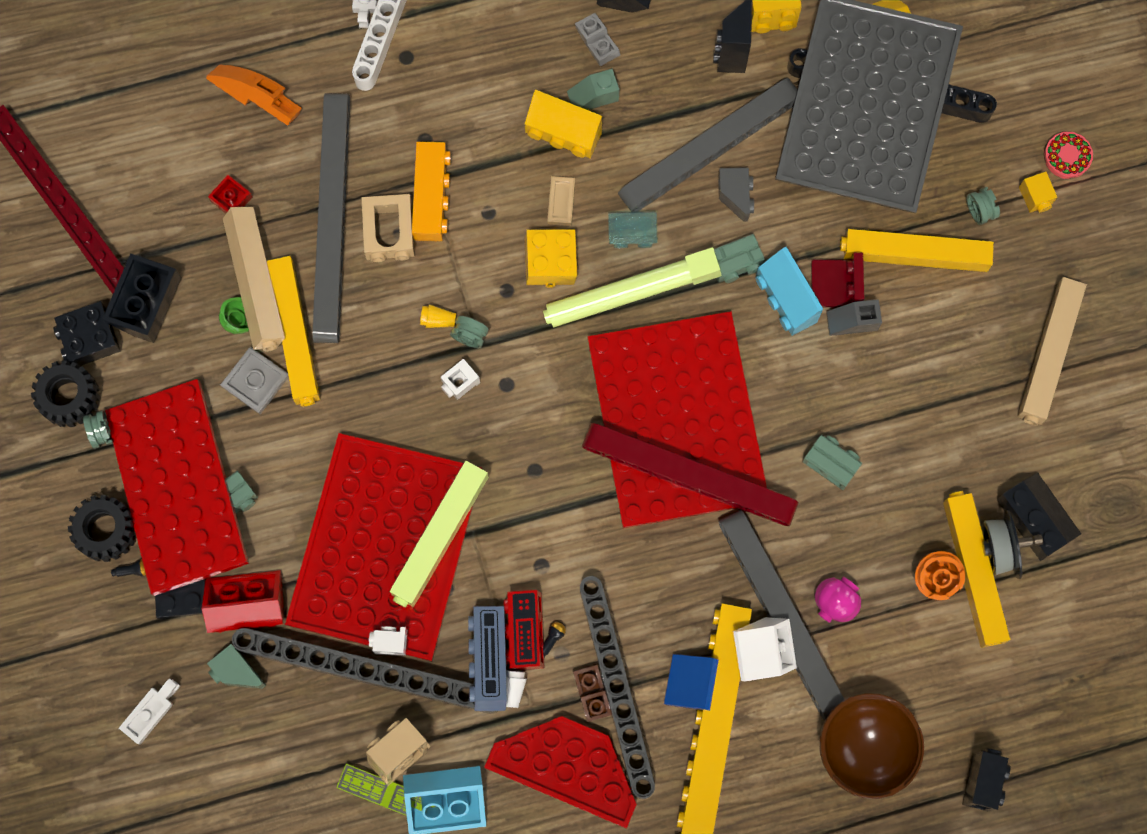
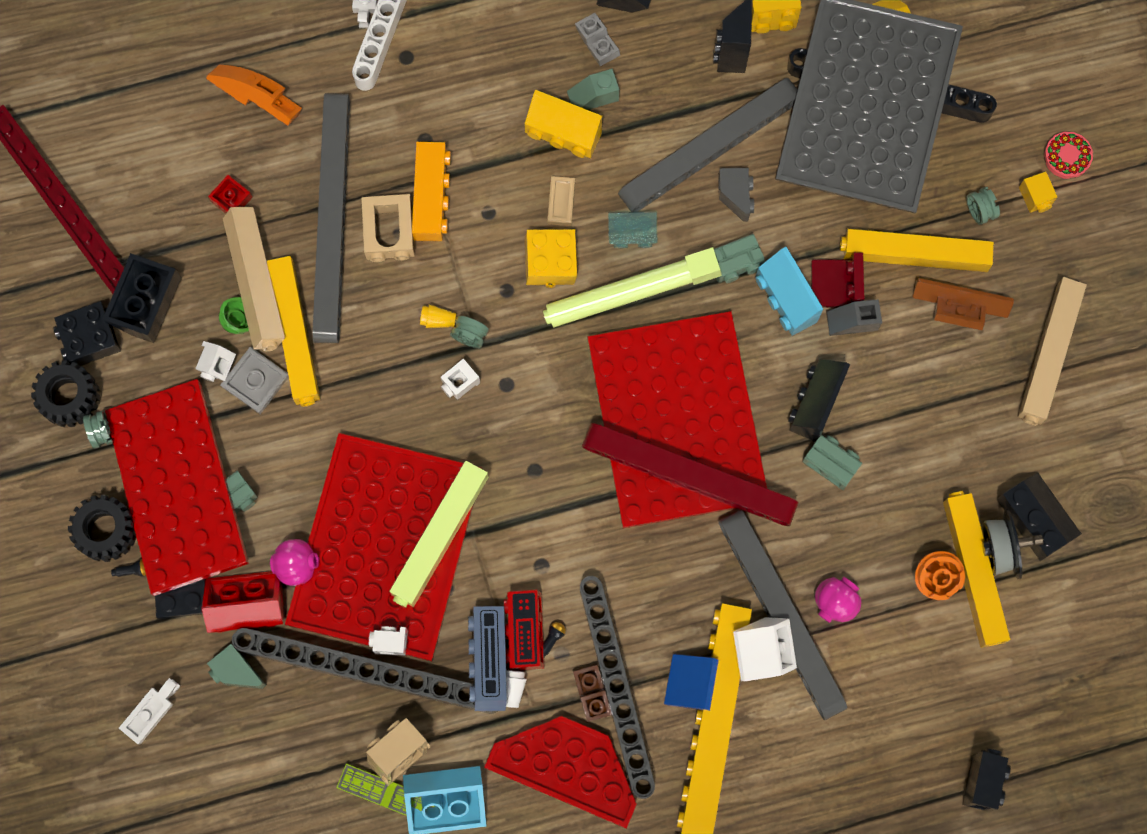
reddish brown piece [819,693,924,799] -> none
none -> white brick [196,341,236,382]
none -> dark pink plant [270,539,319,586]
none -> black slope [788,359,850,442]
none -> dark orange bracket [913,278,1014,330]

